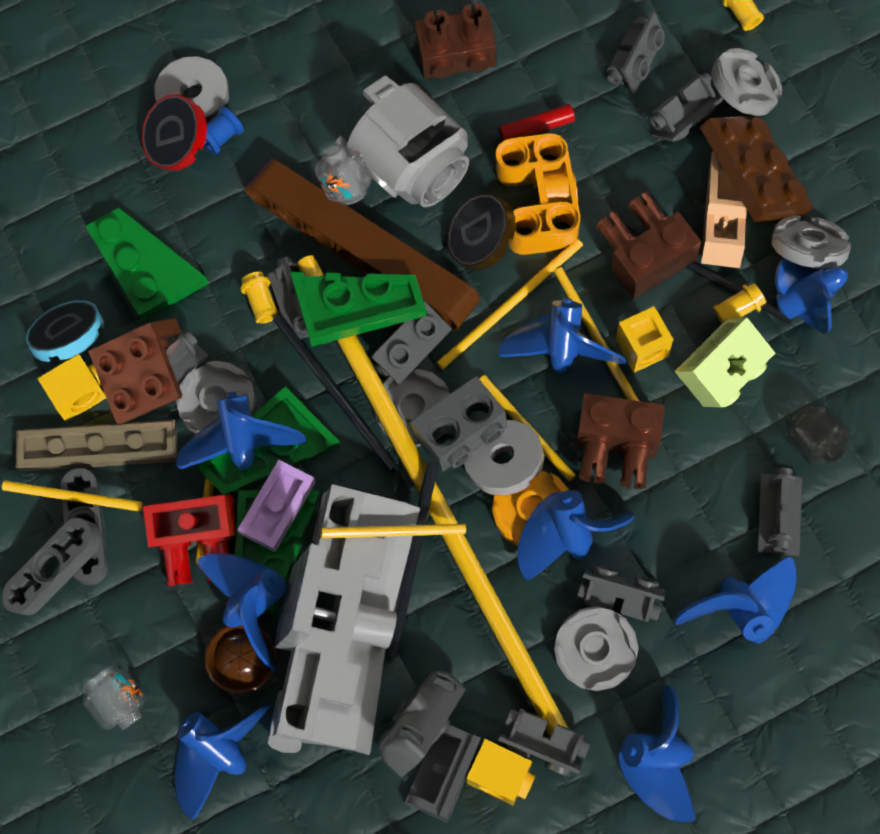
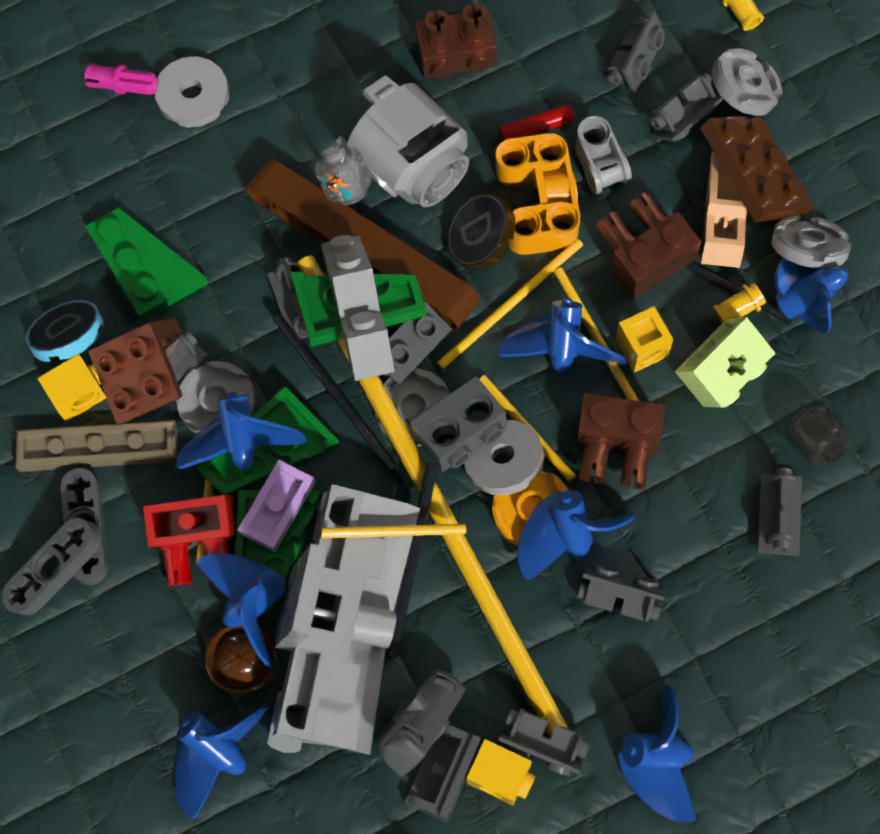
yellow axle [2,480,143,512] -> none
clear head [82,666,146,731] -> none
tile [142,94,207,171] -> none
blue bush [204,105,244,156] -> none
yellow pin [240,272,279,324] -> none
light grey tile [554,606,639,691] -> none
blue piece [673,557,796,644] -> none
none -> dark pink axle [84,64,159,95]
none -> light grey arch [321,235,395,381]
none -> light grey piece [575,116,632,195]

